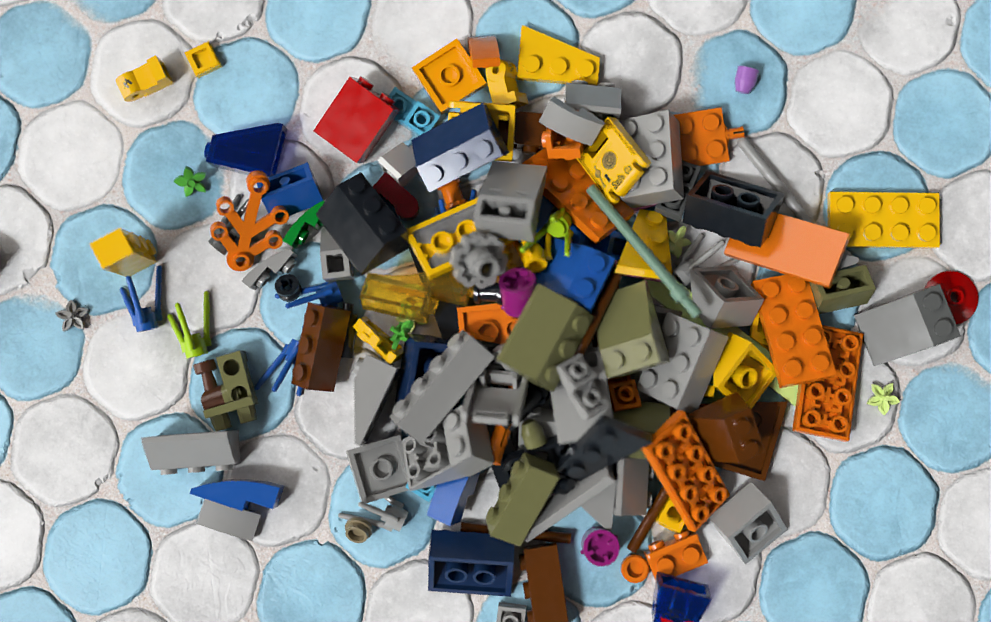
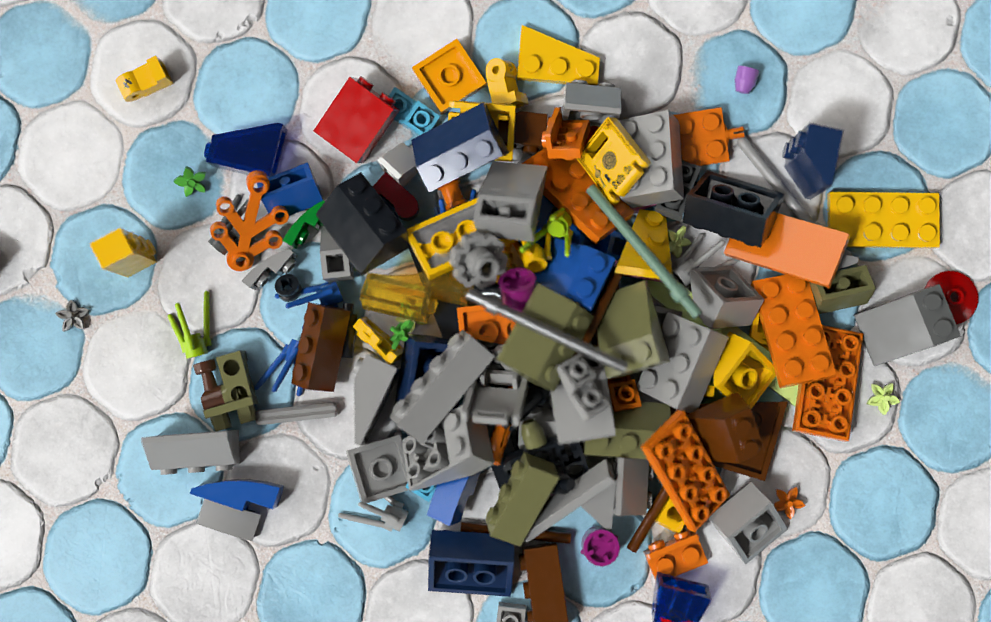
blue plant [120,265,163,332] -> none
yellow tile [184,41,222,78] -> none
dark tan plate [345,517,373,543] -> none
orange slope [468,36,500,68] -> none
light grey slope [539,96,605,146] -> none
black wing [556,414,652,481] -> none
orange tile [621,554,649,583] -> none
none -> light grey axle [255,402,337,425]
none -> flat silver bar [465,288,629,374]
none -> orange plant [774,486,806,520]
none -> dark blue slope [782,123,843,200]

